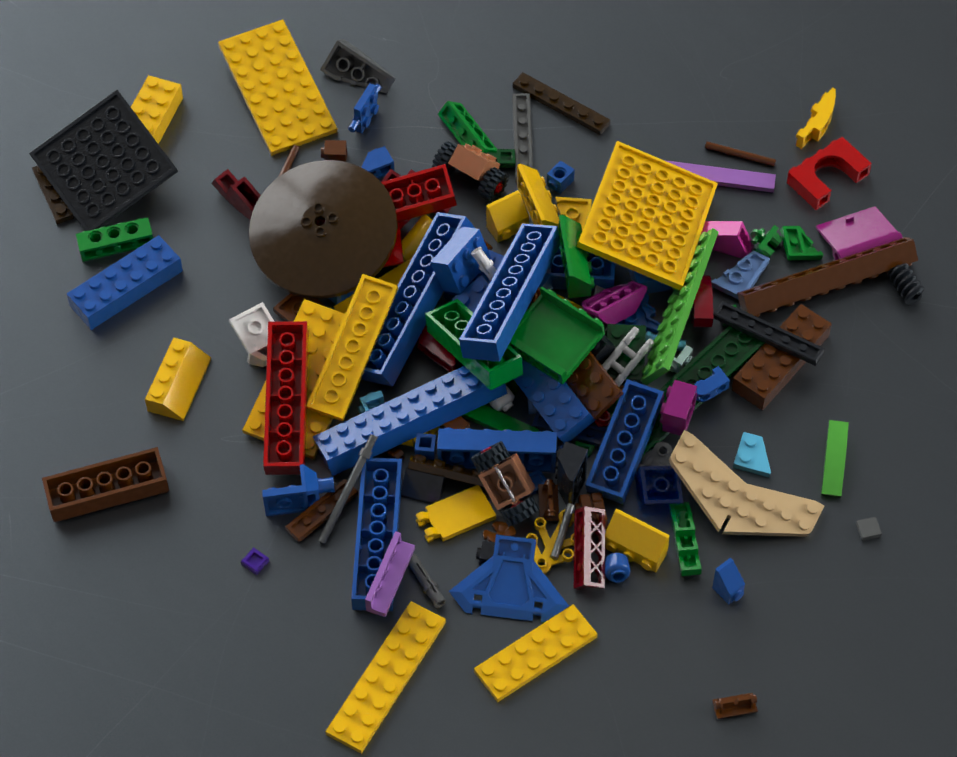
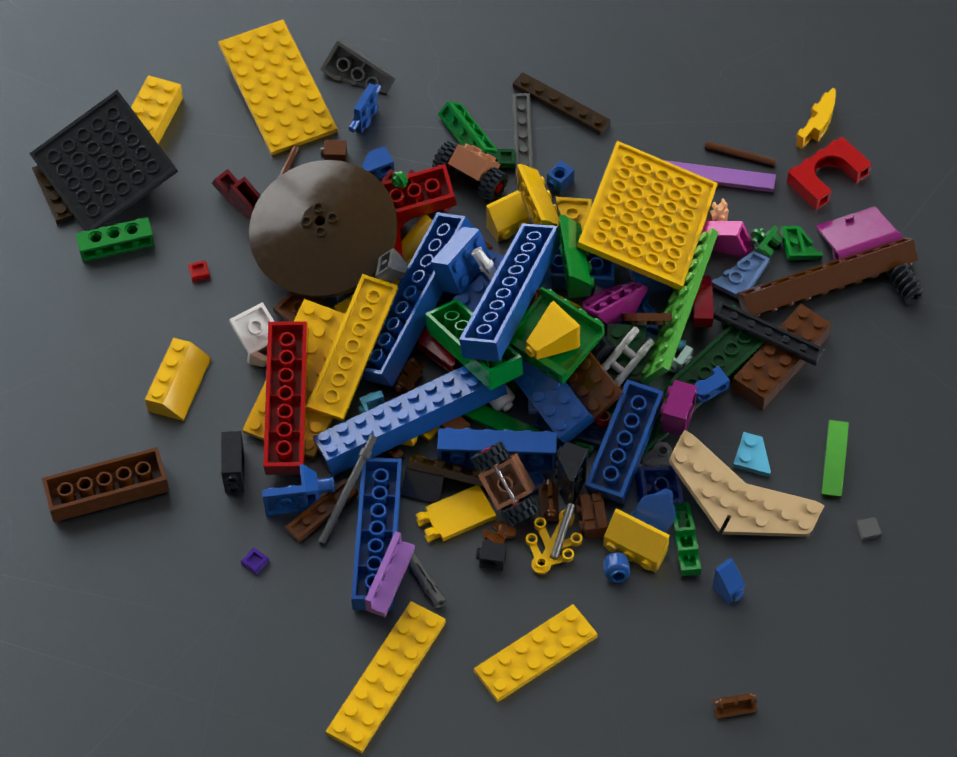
blue brick [66,235,183,330] -> none
blue brick [414,433,437,461] -> none
blue plate [449,535,569,623] -> none
dark red fence [574,506,605,590] -> none
none -> red tile [188,260,210,282]
none -> black window [221,431,245,493]
none -> dark grey slope [375,248,408,283]
none -> green plate [391,171,408,189]
none -> reddish brown hinge [394,357,425,396]
none -> yellow slope [525,301,580,360]
none -> reddish brown plate [622,313,672,325]
none -> blue tile [629,489,676,533]
none -> light nougat plate [708,198,729,221]

